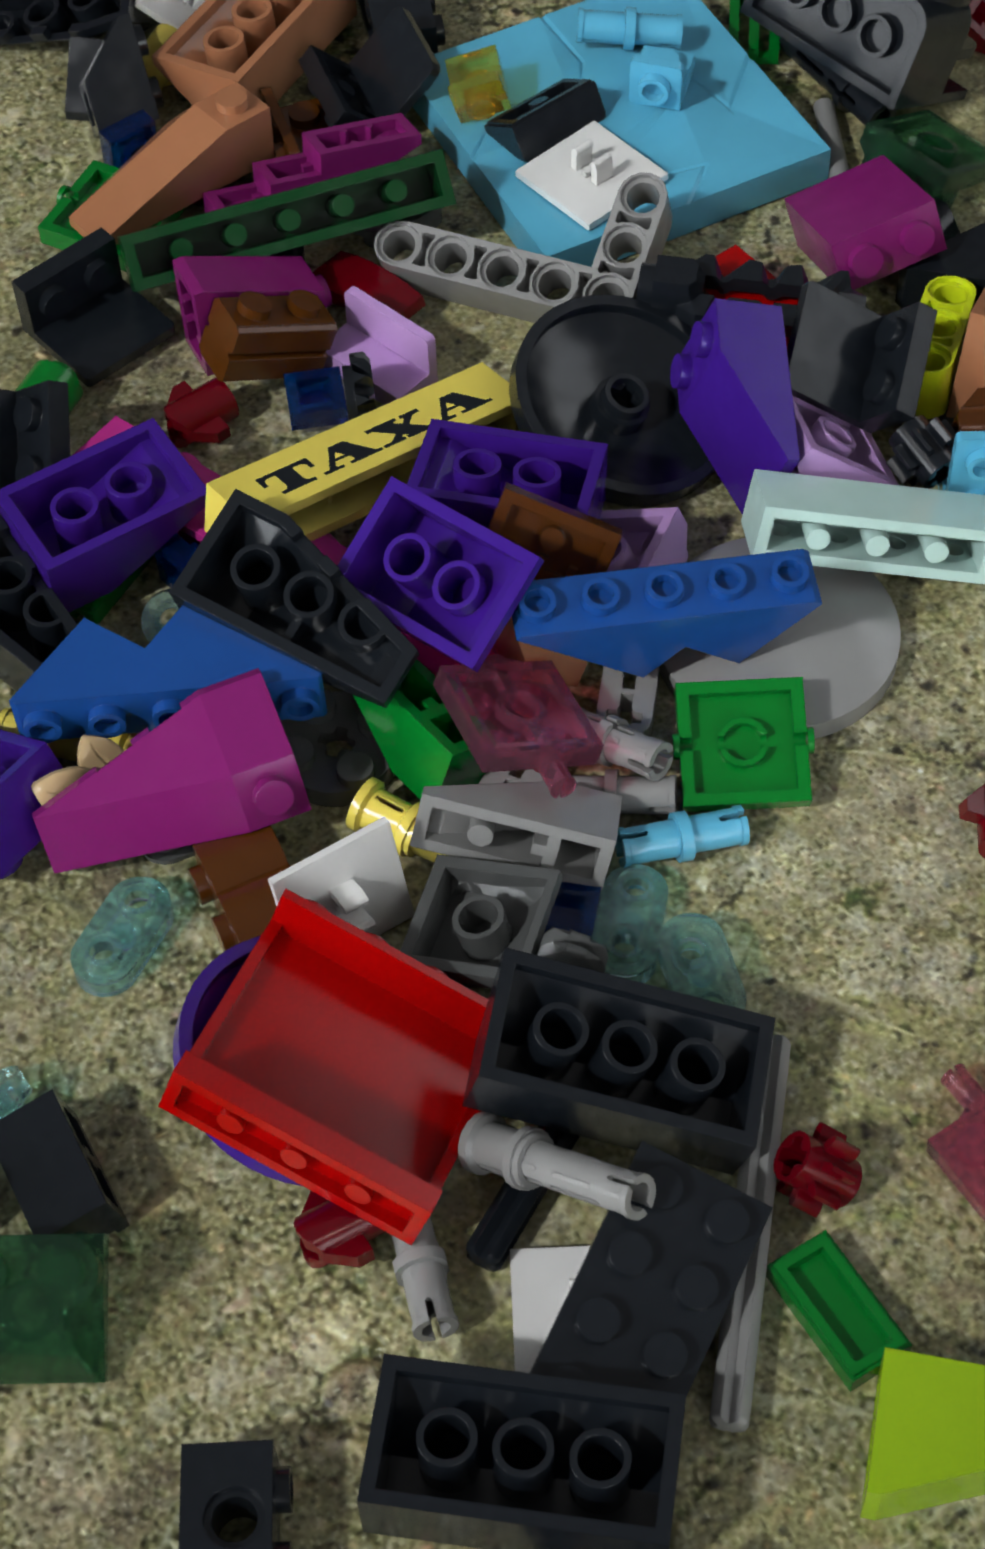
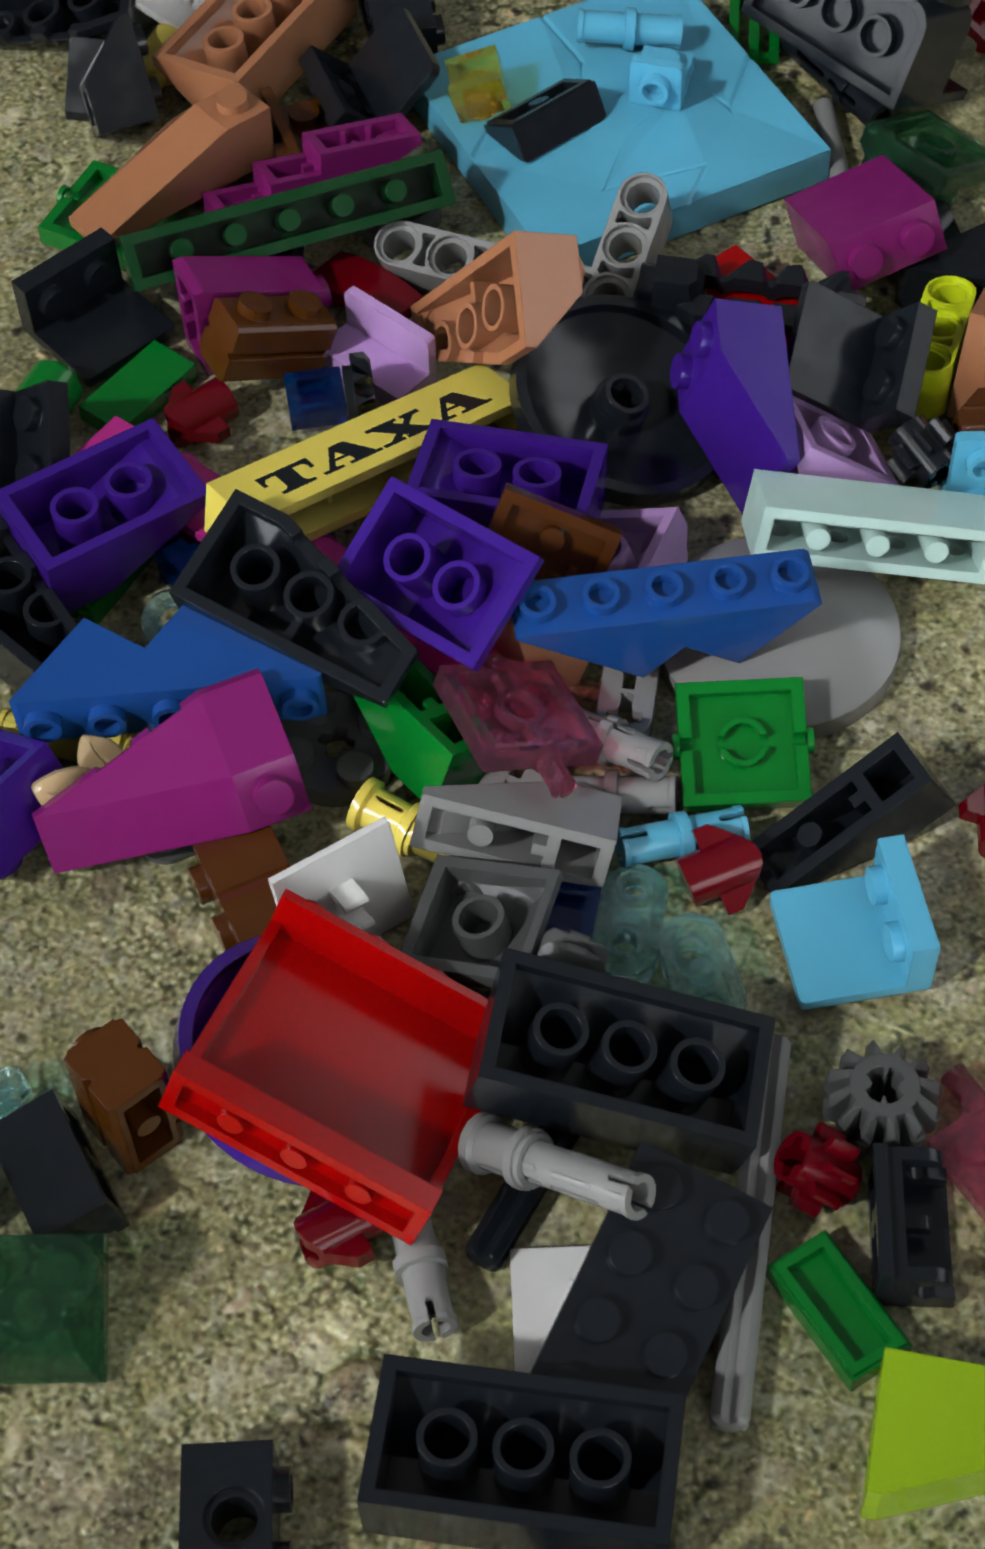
clear light blue plate [70,877,174,997] -> none
clear blue plate [99,109,156,168] -> none
white piece [515,120,668,231] -> none
none -> reddish brown brick [64,1018,184,1175]
none -> green tile [78,340,198,430]
none -> nougat wedge [411,231,585,365]
none -> dark red piece [675,824,763,915]
none -> black slope [751,732,956,894]
none -> medium azure bracket [769,834,940,1010]
none -> dark grey gear [822,1039,942,1160]
none -> black hinge [867,1143,956,1308]

